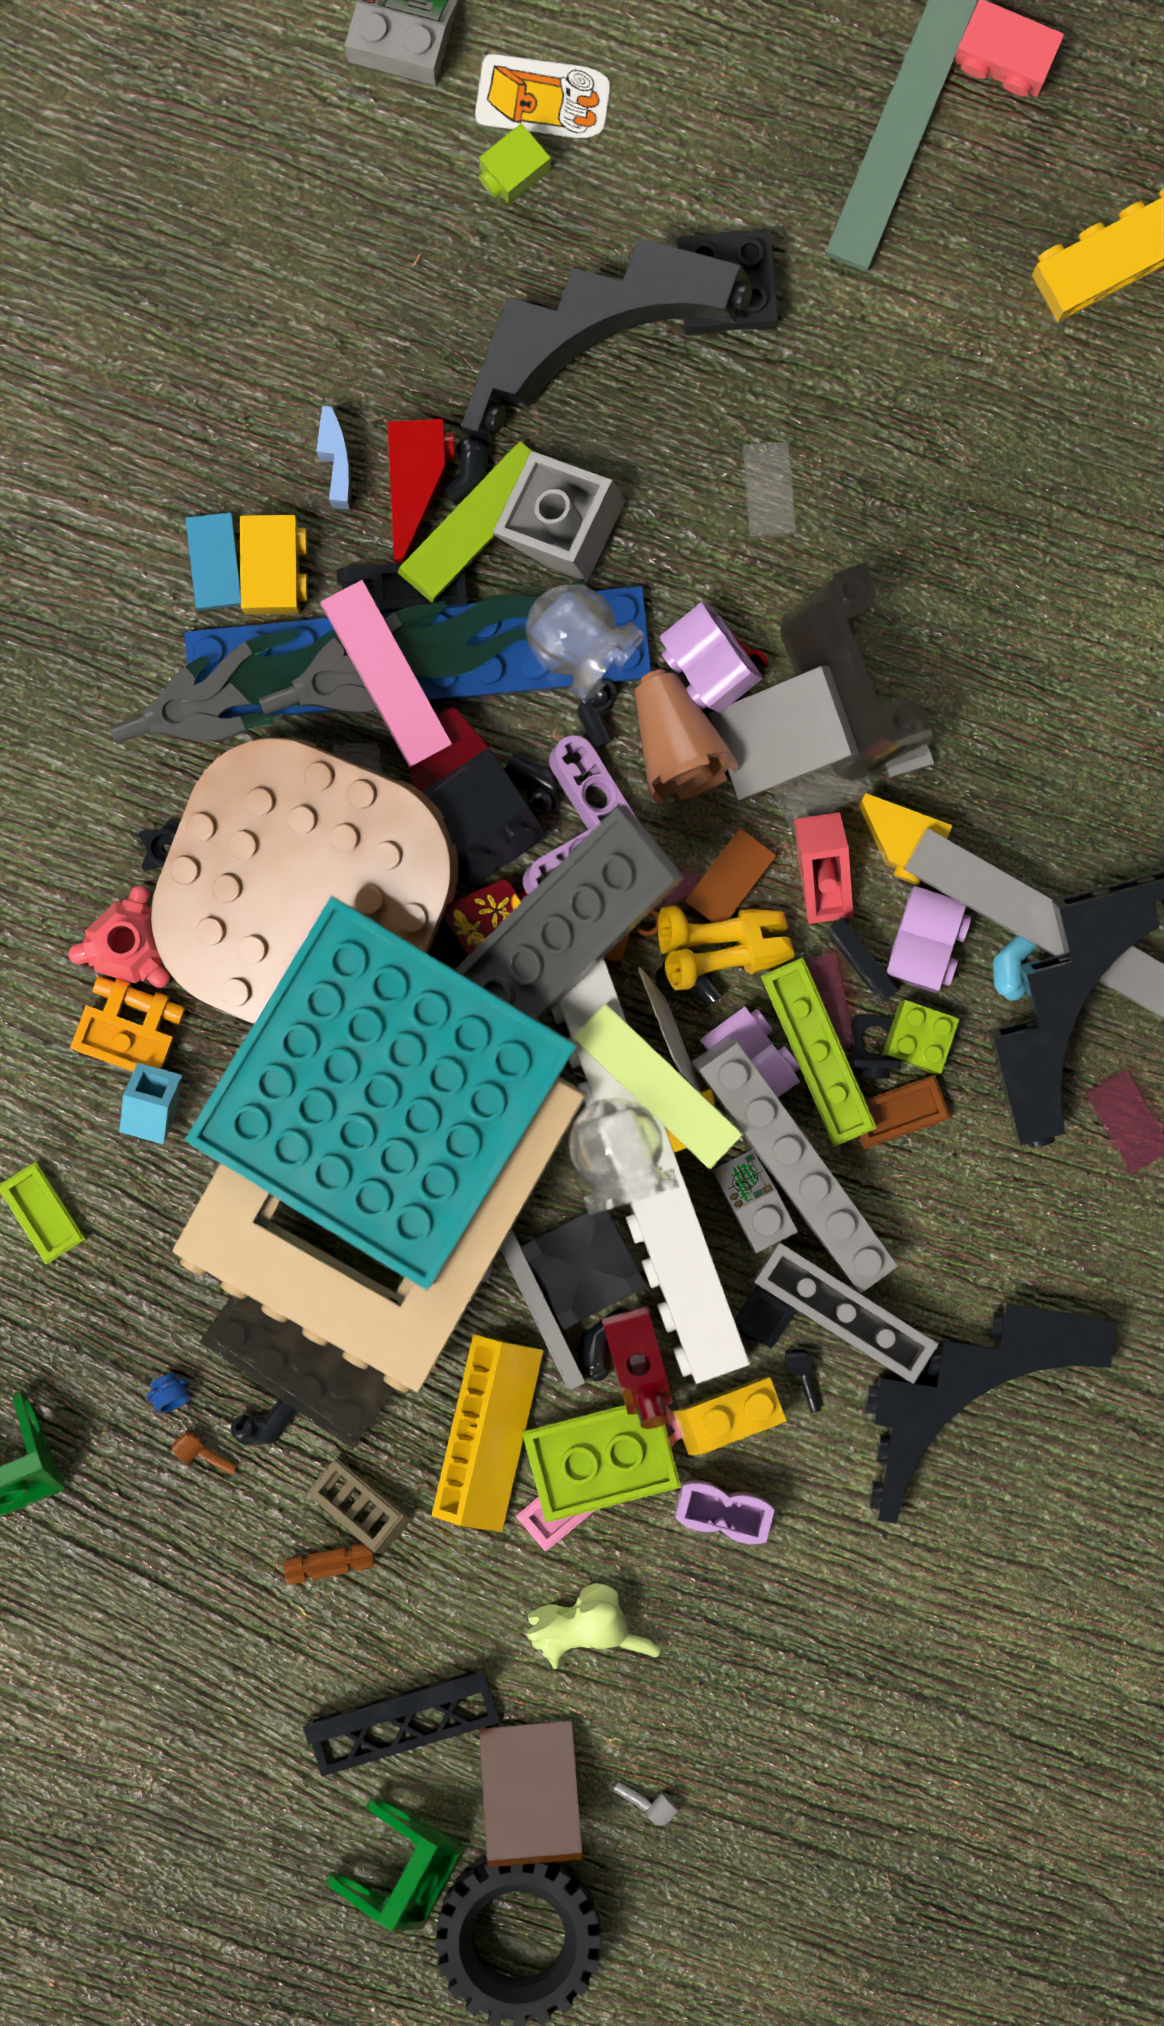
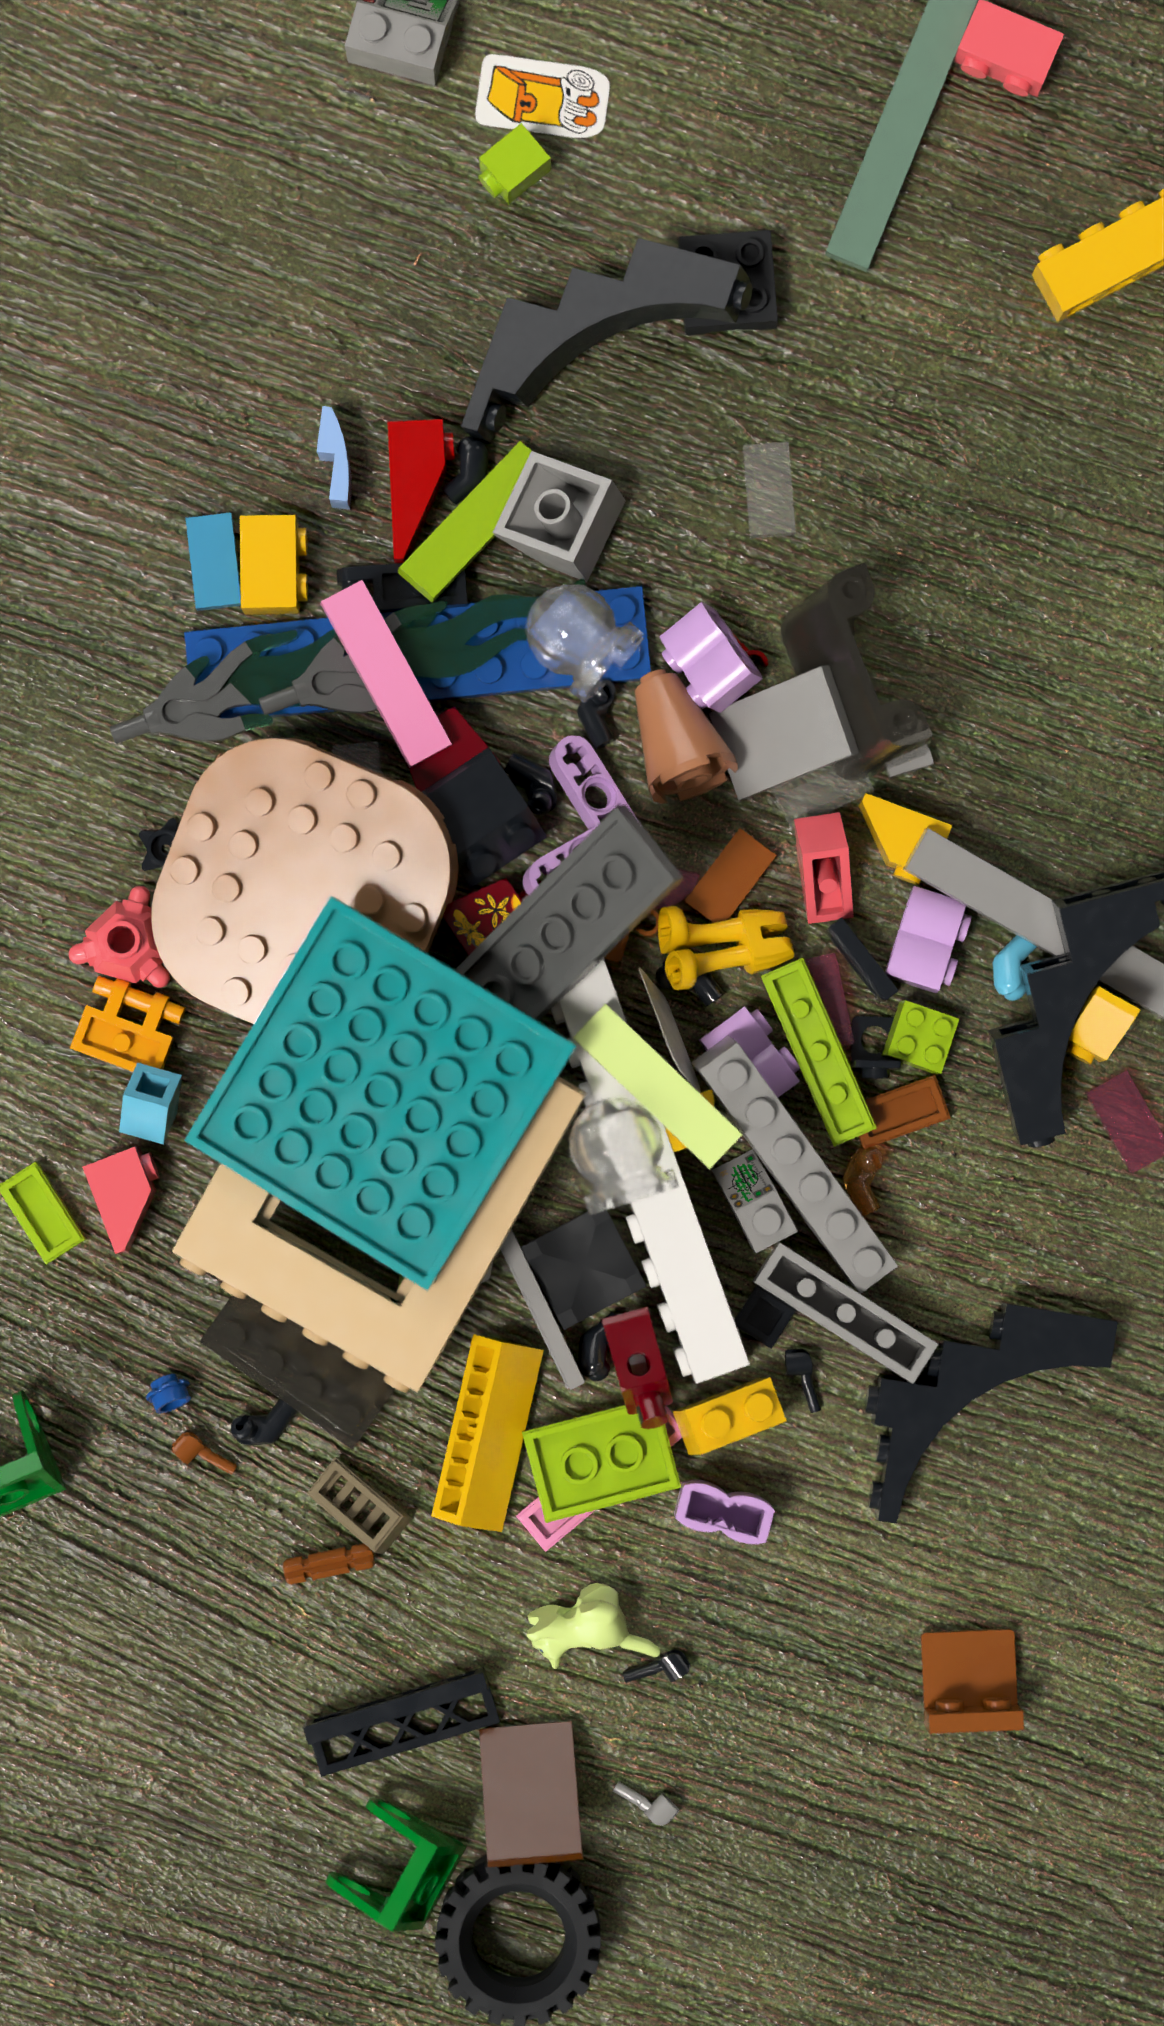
none -> coral slope [82,1147,159,1254]
none -> black hand [623,1649,691,1683]
none -> clear orange arm [843,1147,883,1216]
none -> dark orange bracket [921,1629,1024,1734]
none -> yellow slope [1066,987,1140,1065]

